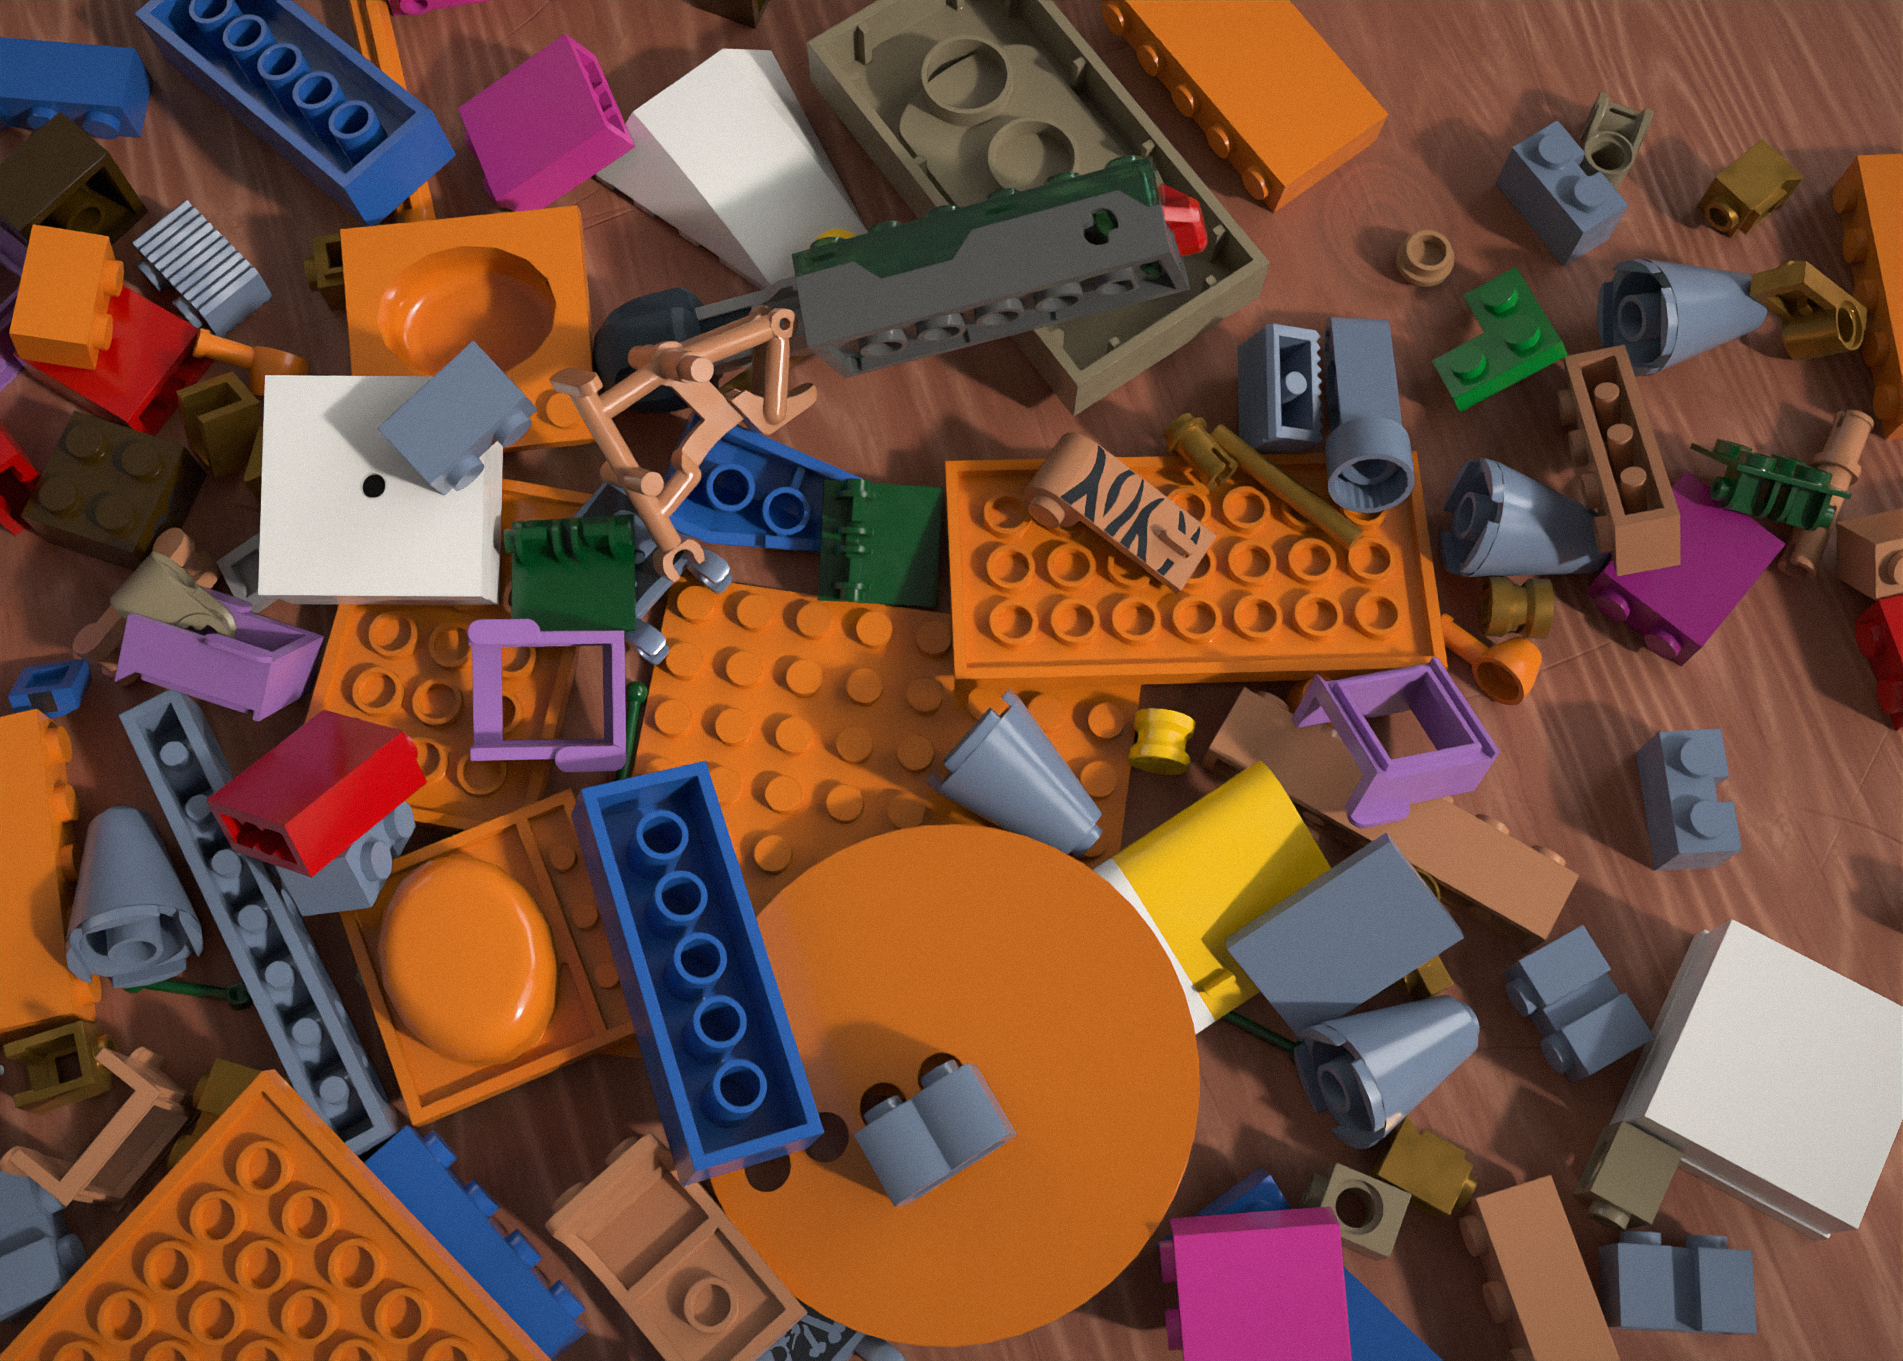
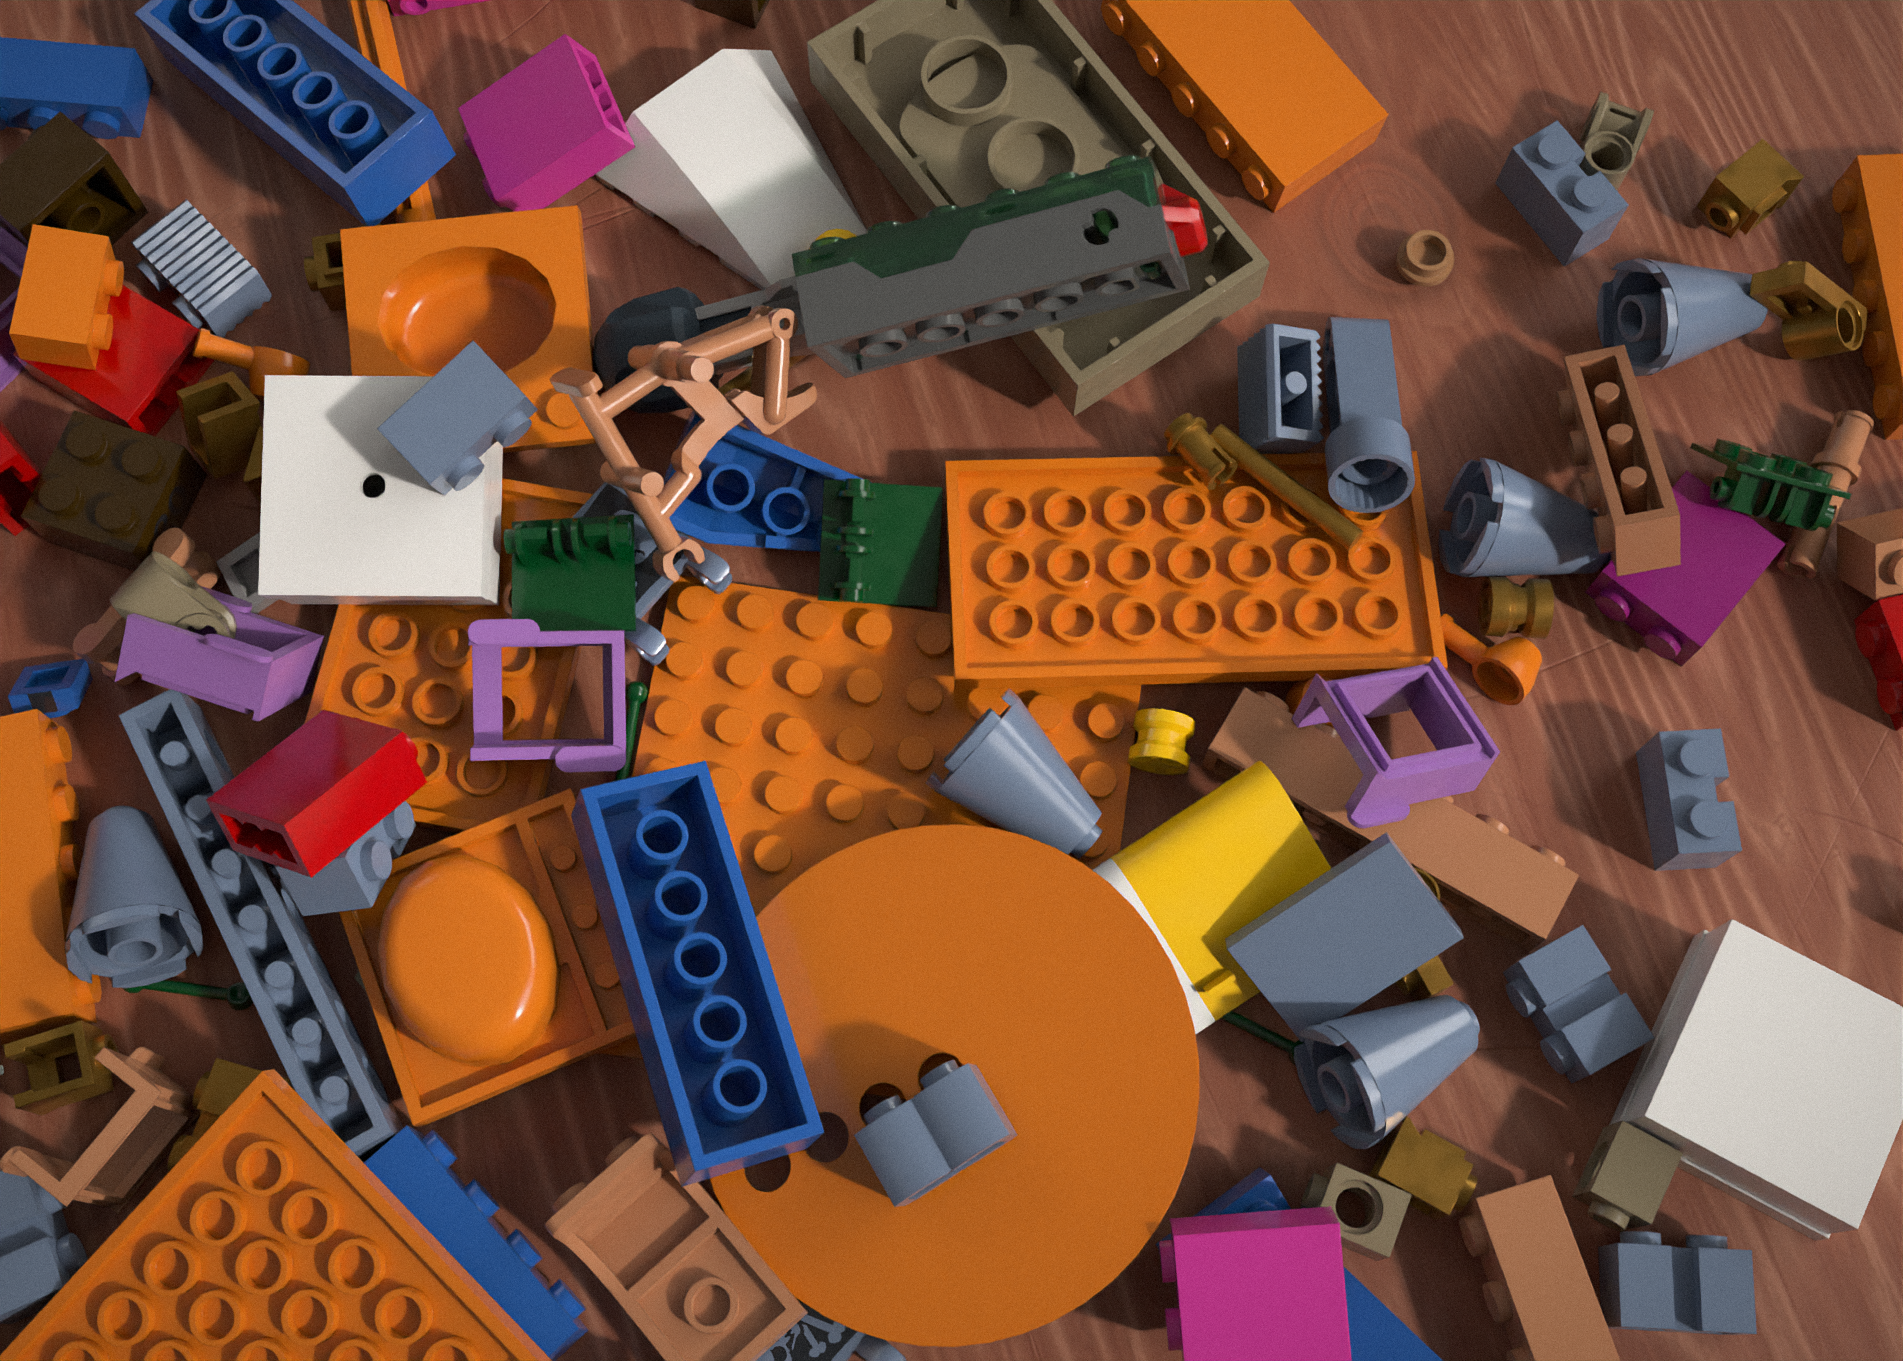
nougat door [1023,432,1217,594] -> none
green plate [1432,267,1568,412] -> none

